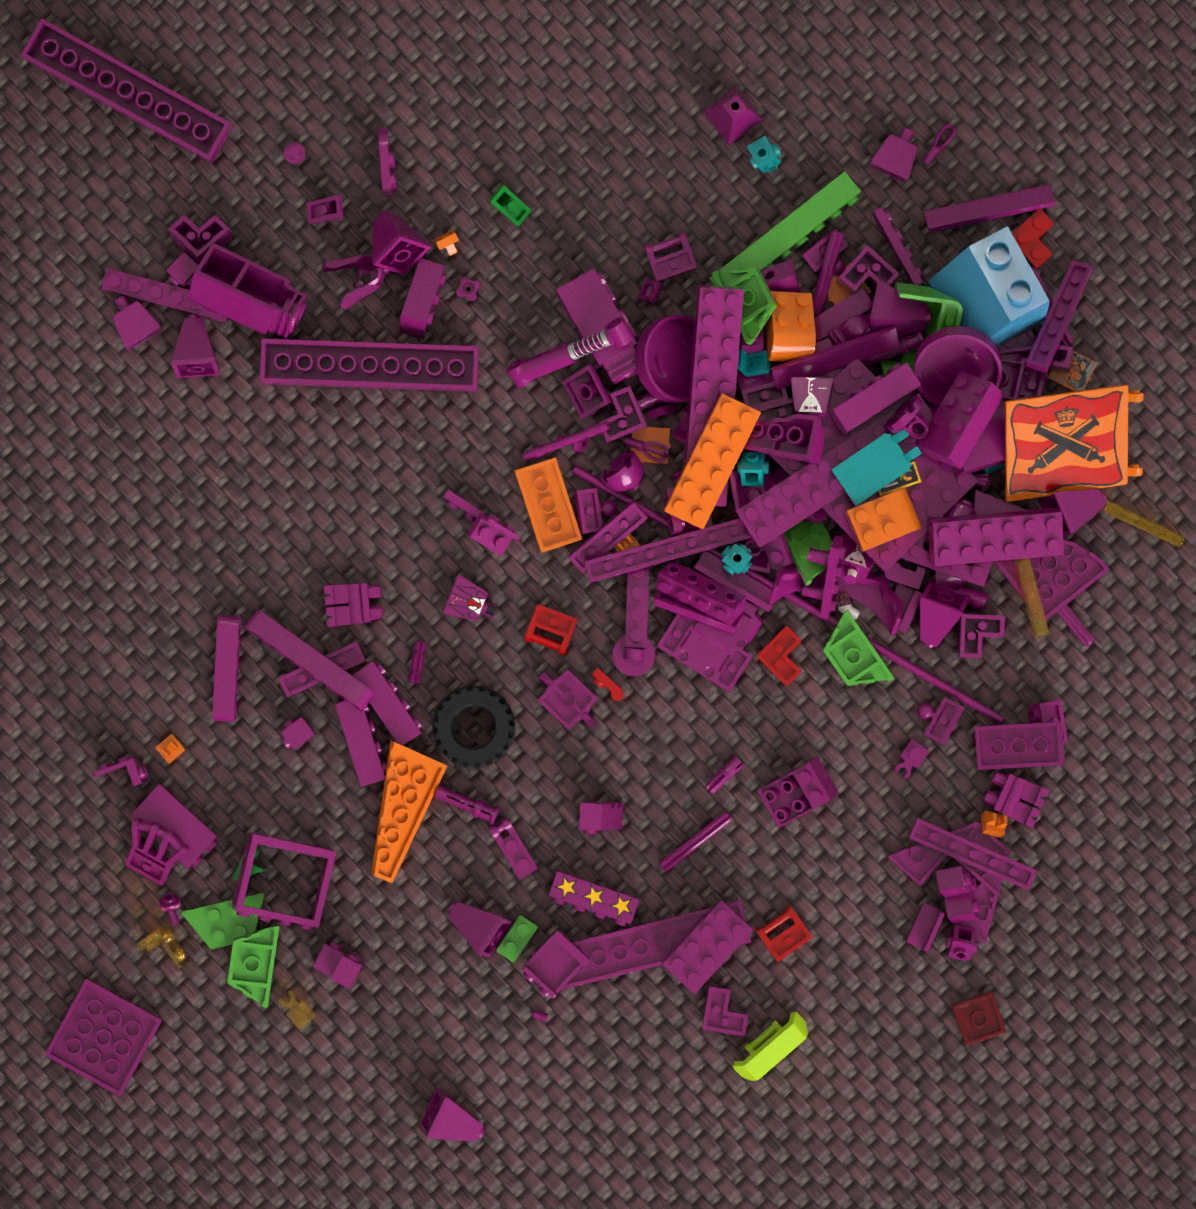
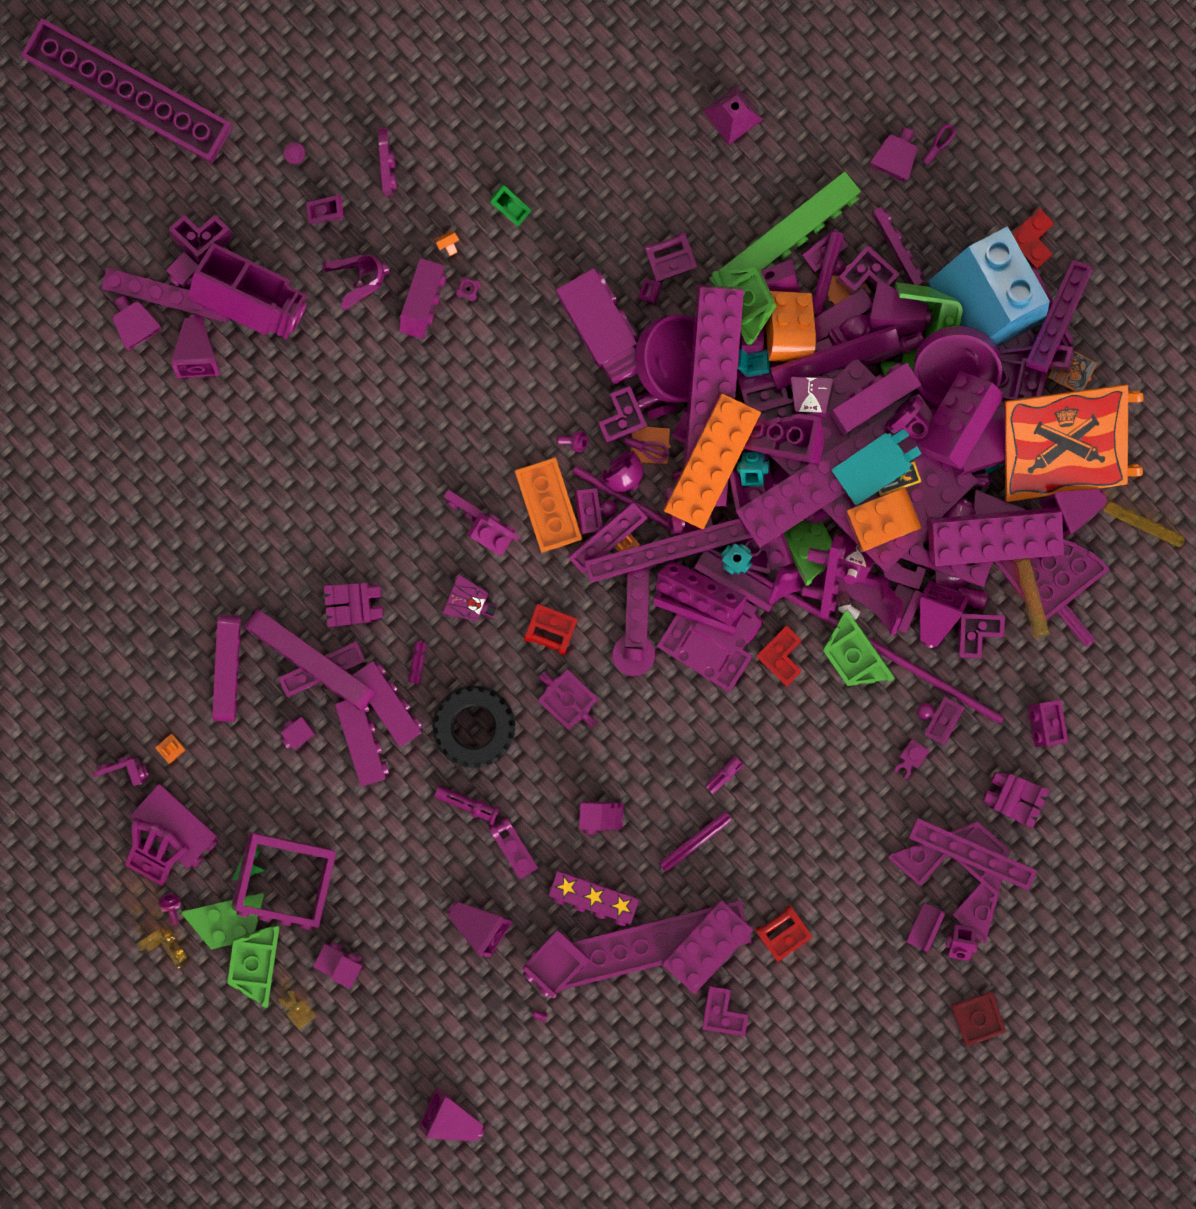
magenta plate [45,978,163,1097] -> none
magenta brick [260,339,479,392] -> none
orange wing [371,740,447,883] -> none
magenta slope [372,211,431,275] -> none
bright green plate [496,915,538,963] -> none
magenta piece [506,317,634,388] -> none
magenta piece [522,421,611,461] -> none
magenta slope [562,364,611,420] -> none
red plate [592,668,624,701] -> none
lime piece [733,1012,808,1081] -> none
teal brick [747,136,782,173] -> none
magenta slope [757,756,839,828] -> none
magenta tile [924,184,1055,233] -> none
magenta brick [936,866,980,924] -> none
magenta plate [975,721,1065,770] -> none
orange tile [981,811,1007,838] -> none

